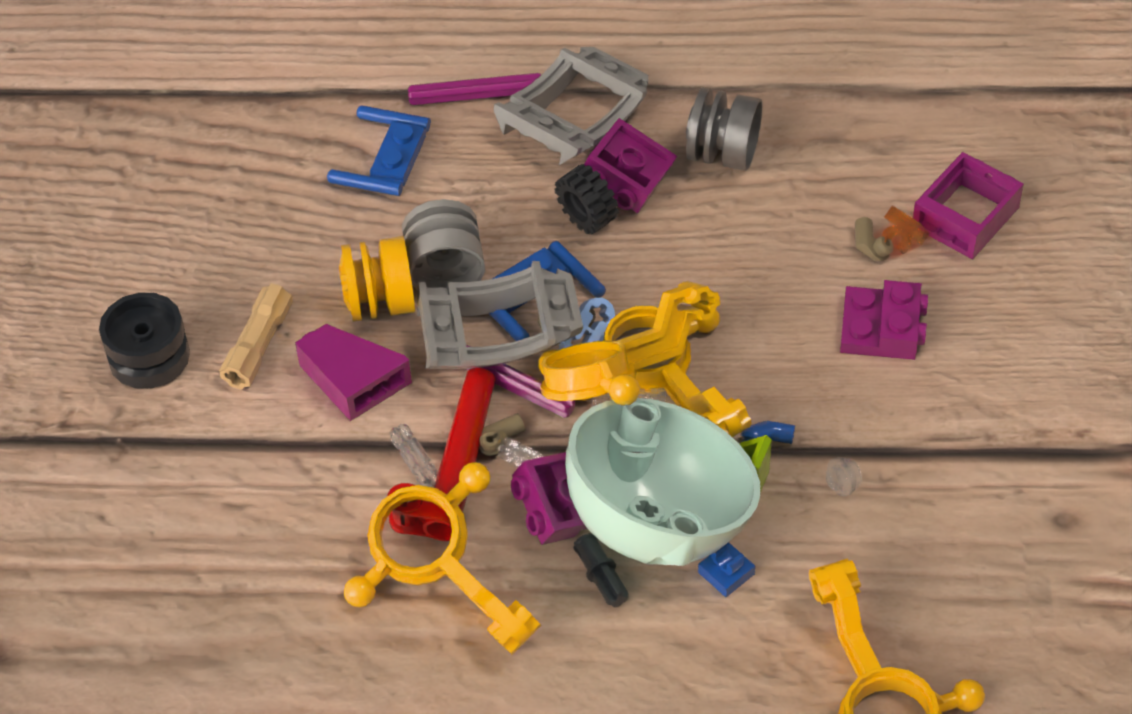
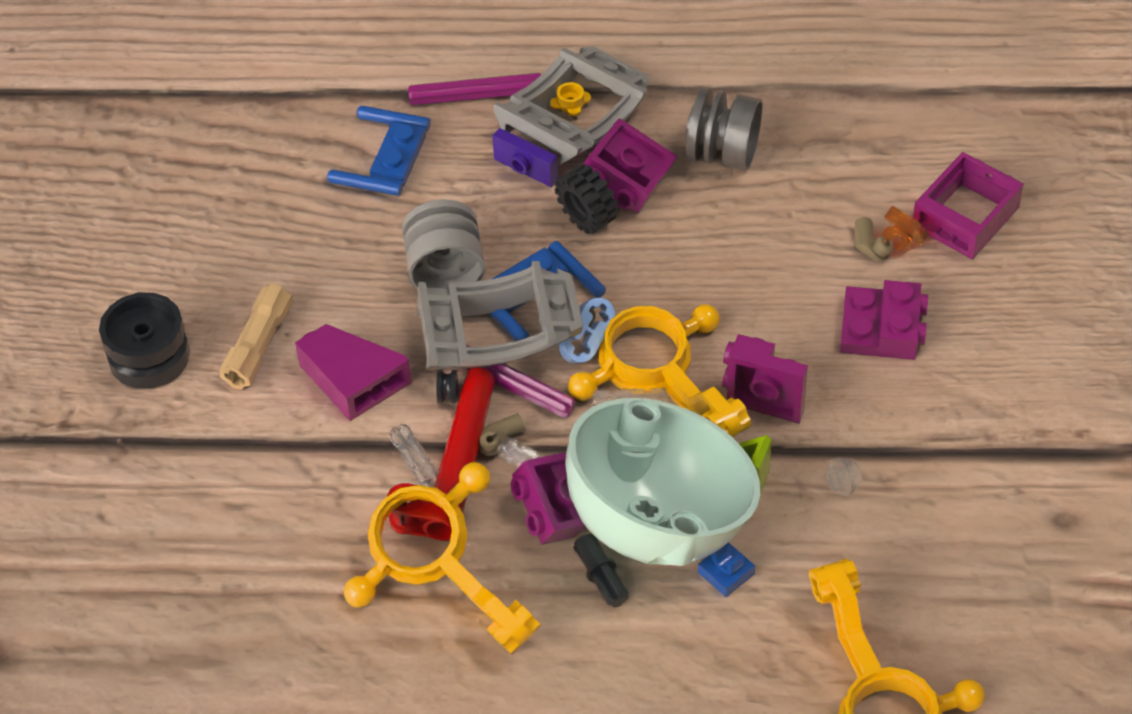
yellow wheel [339,236,415,322] -> none
yellow piece [538,281,720,406] -> none
blue arm [740,421,795,444] -> none
none -> black bush [436,369,458,404]
none -> dark purple plate [492,128,558,187]
none -> yellow plate [550,82,591,116]
none -> magenta plate [722,334,808,424]

